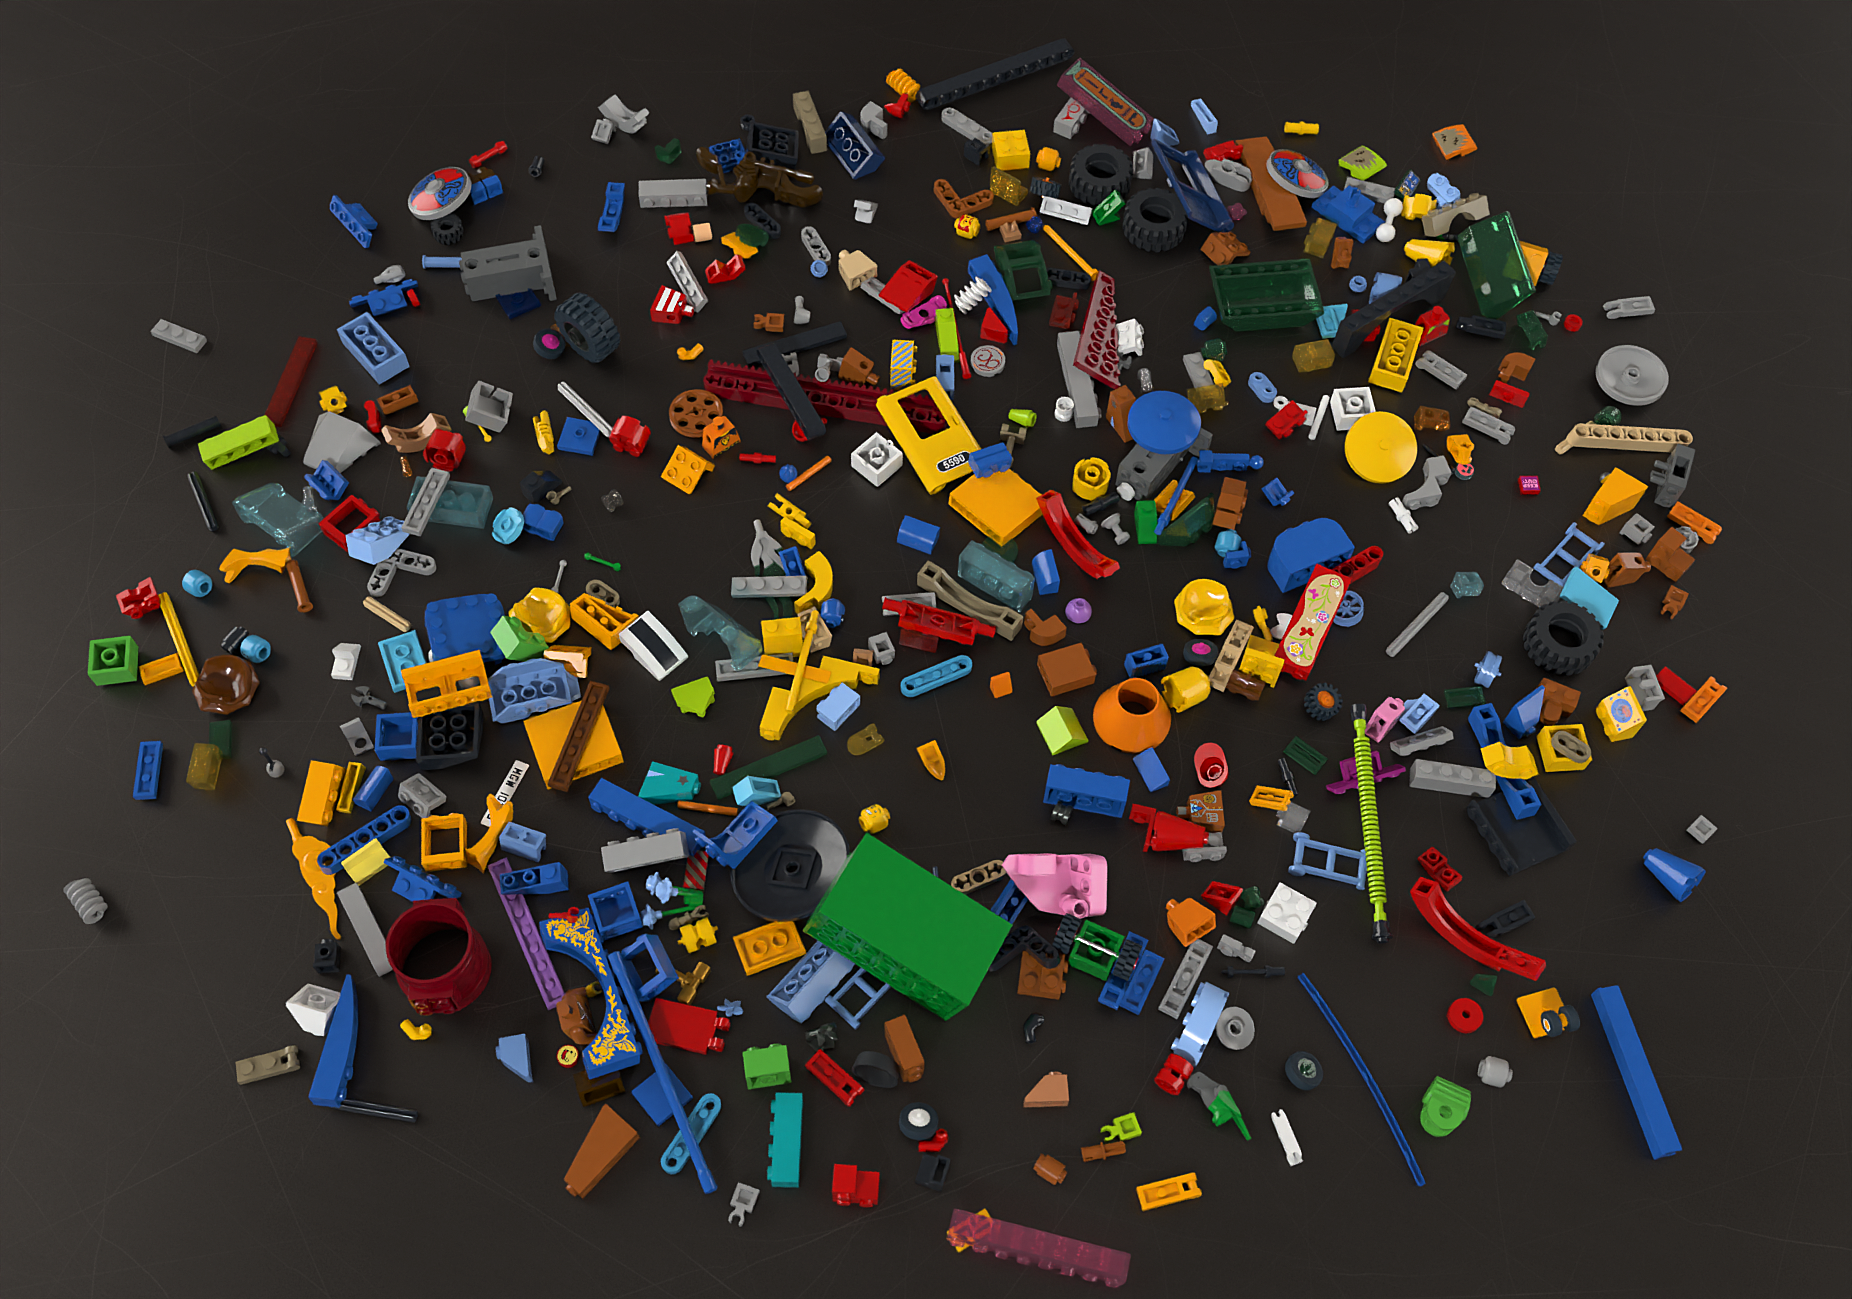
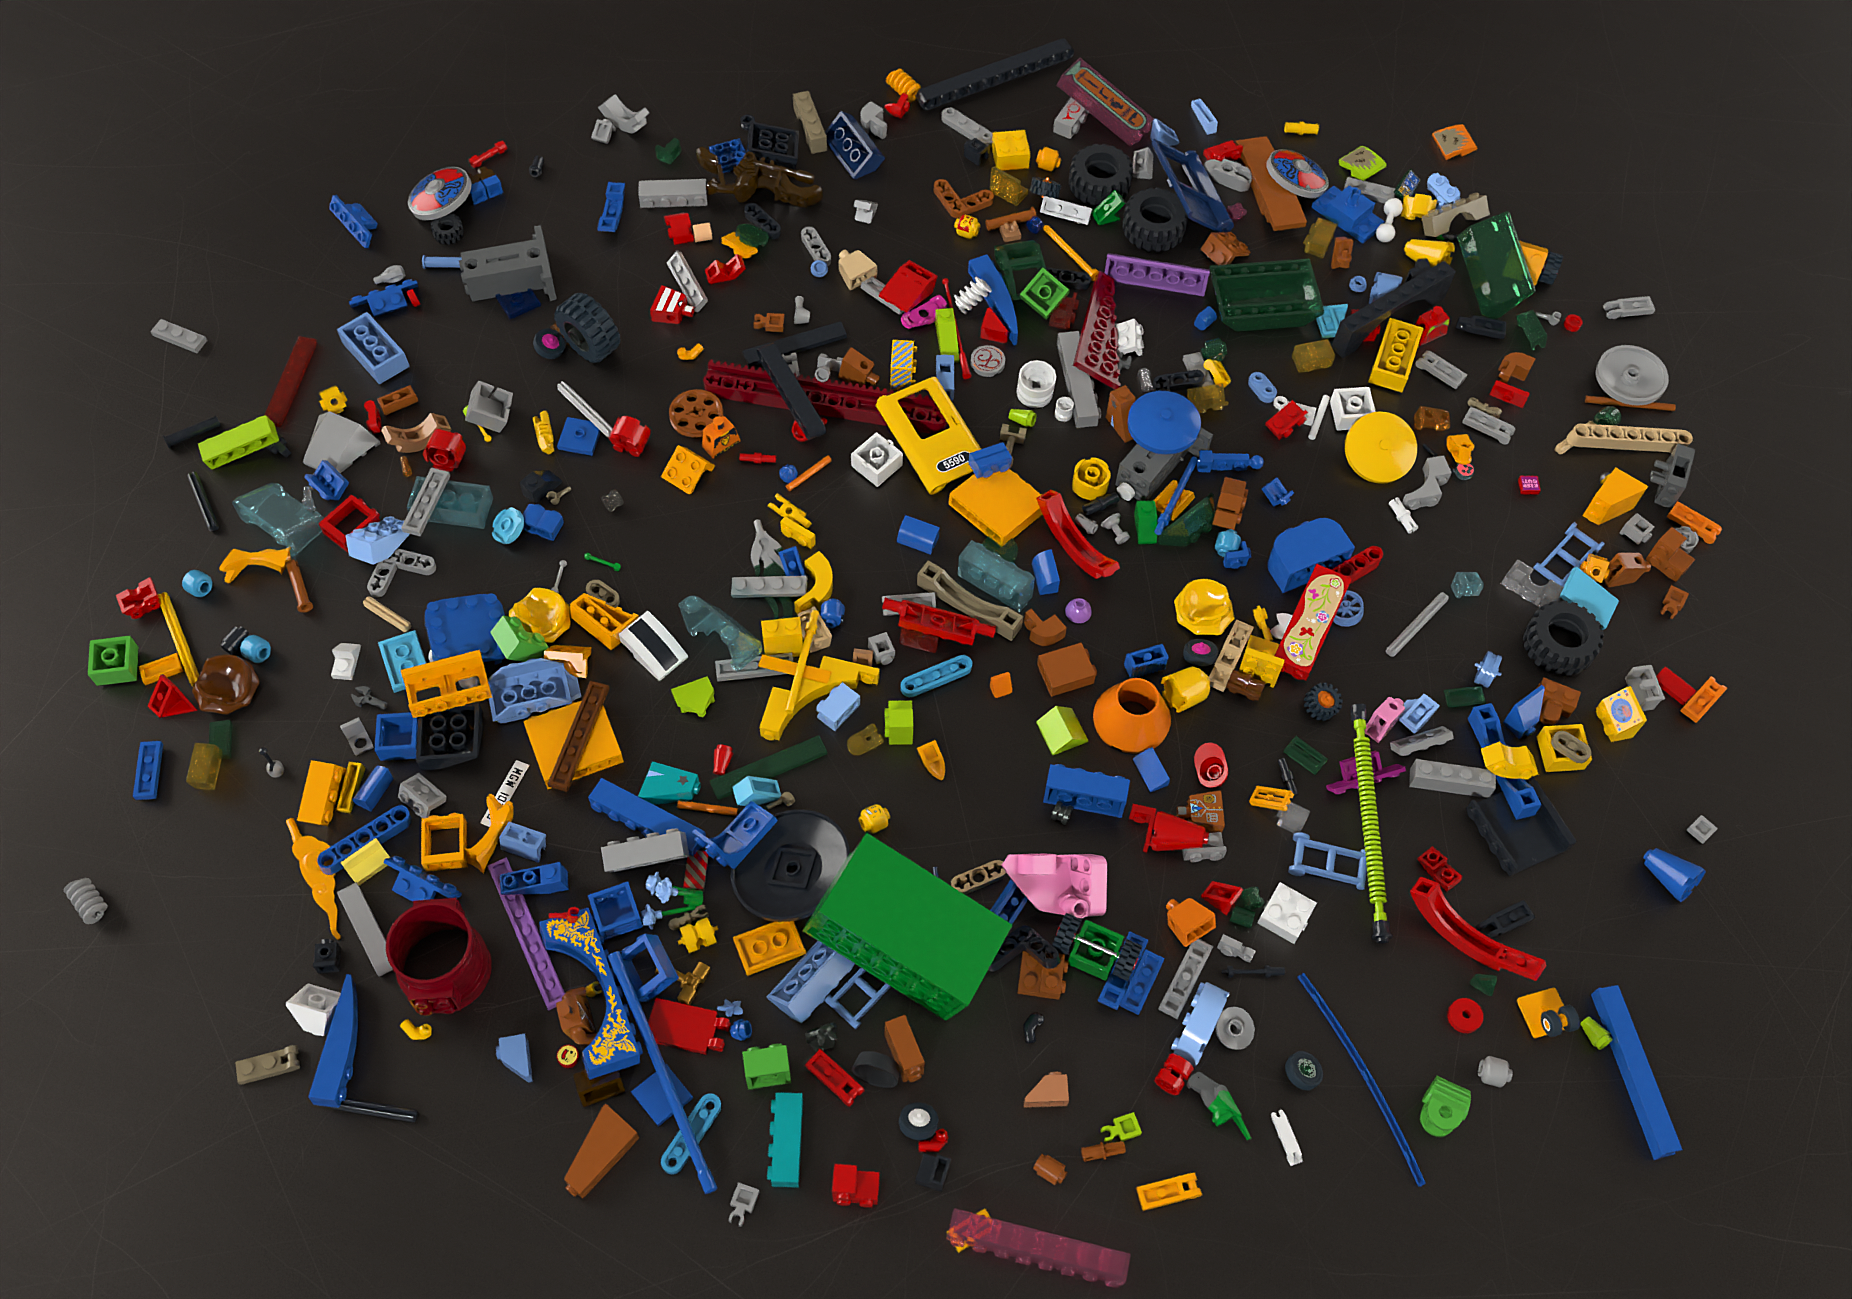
none -> red slope [148,674,198,718]
none -> blue plate [730,1019,752,1041]
none -> lime brick [885,700,913,745]
none -> white wheel [1016,360,1056,408]
none -> bright green brick [1020,268,1069,320]
none -> medium lavender slope [1105,253,1210,296]
none -> black beam [1153,370,1205,392]
none -> lime cone [1580,1017,1612,1050]
none -> dark orange piece [1585,396,1676,411]

